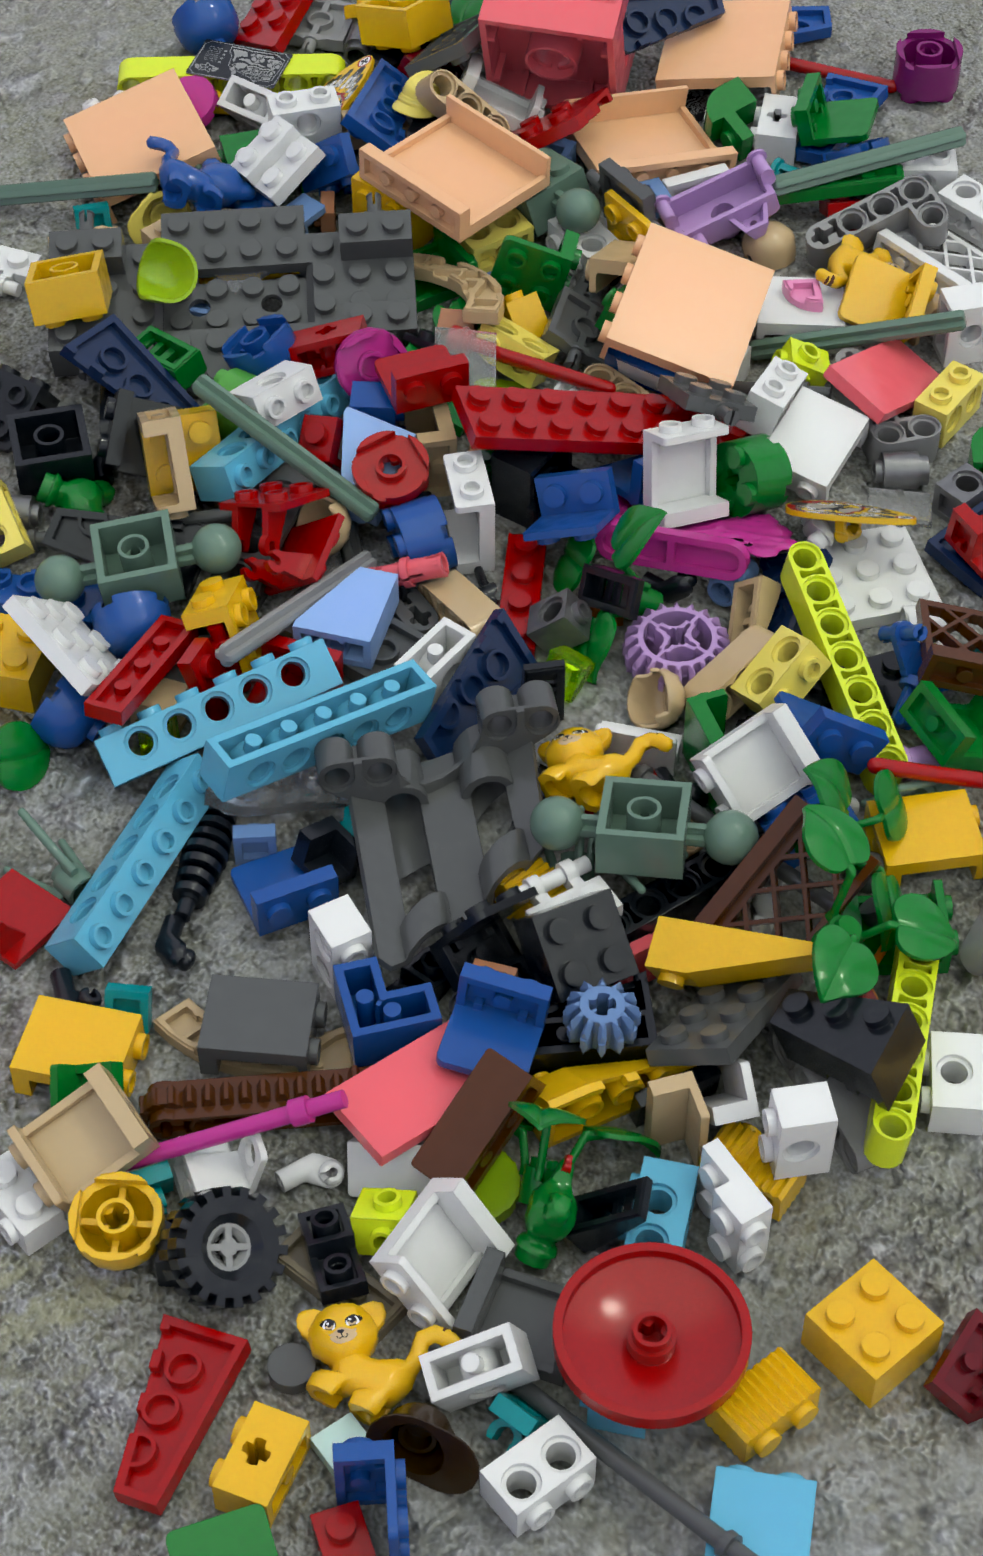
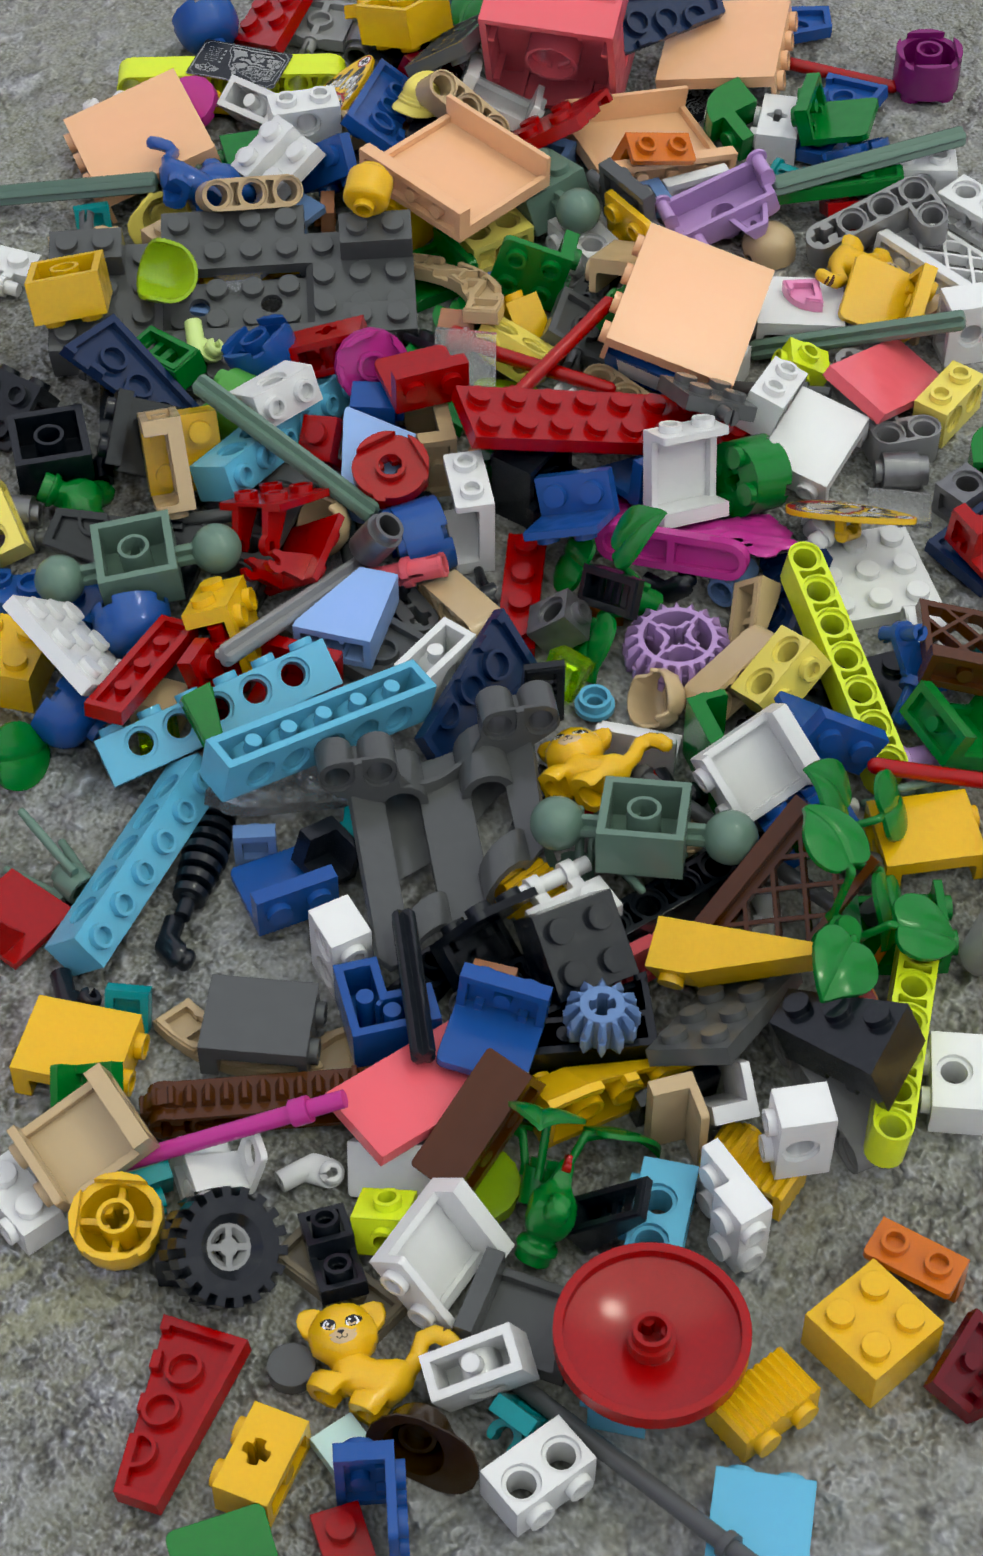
none -> green slope [179,682,223,748]
none -> yellowish green arm [184,318,224,363]
none -> tan beam [195,174,304,212]
none -> yellow head [343,161,393,218]
none -> flat silver brick [349,512,404,567]
none -> black axle [391,908,436,1064]
none -> red piece [504,296,613,389]
none -> medium azure plate [574,684,615,722]
none -> orange bracket [611,132,696,165]
none -> orange bracket [863,1216,970,1303]

